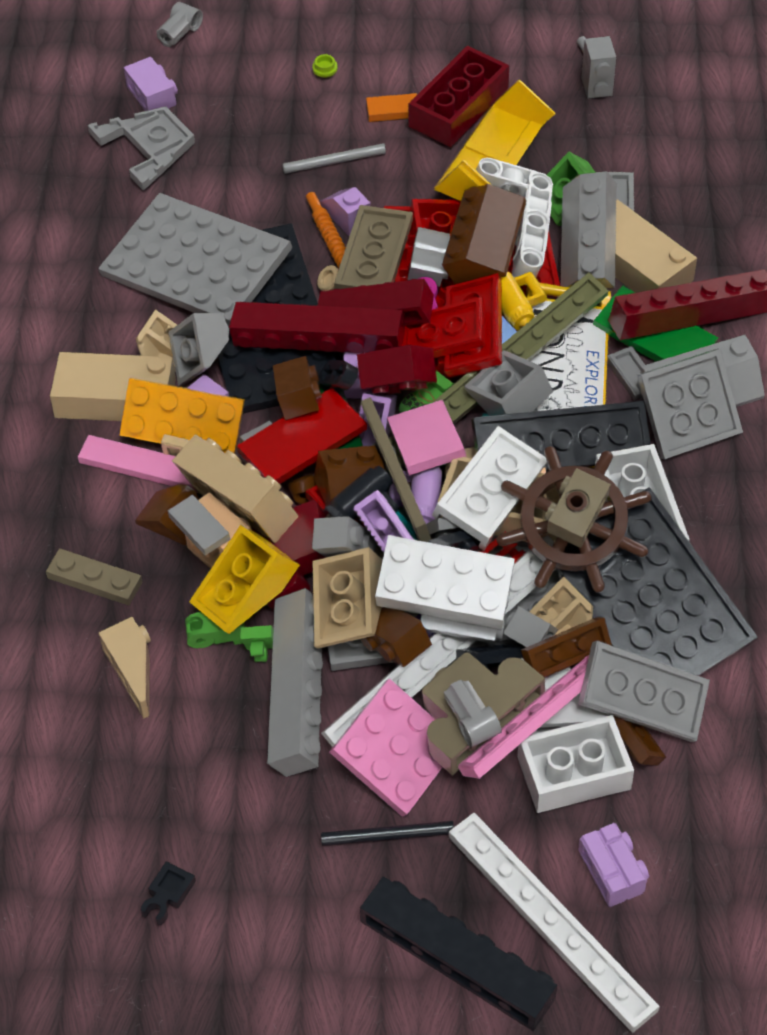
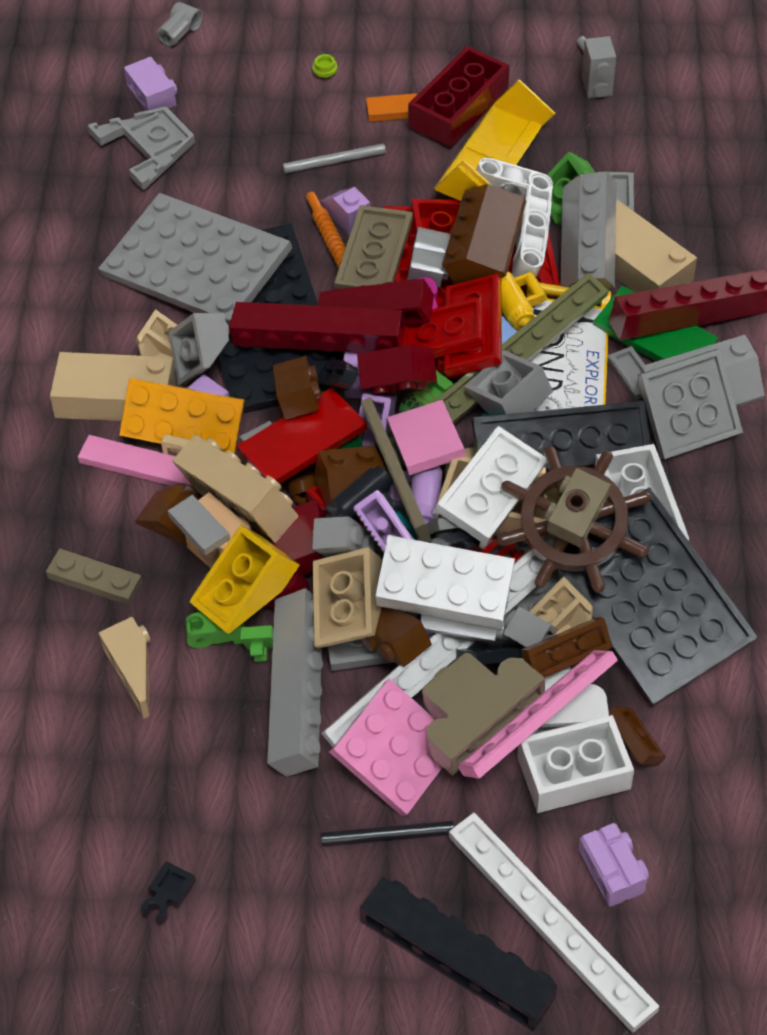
tan tile [317,265,339,291] -> none
light grey piece [444,680,502,747] -> none
light grey tile [578,641,710,742] -> none

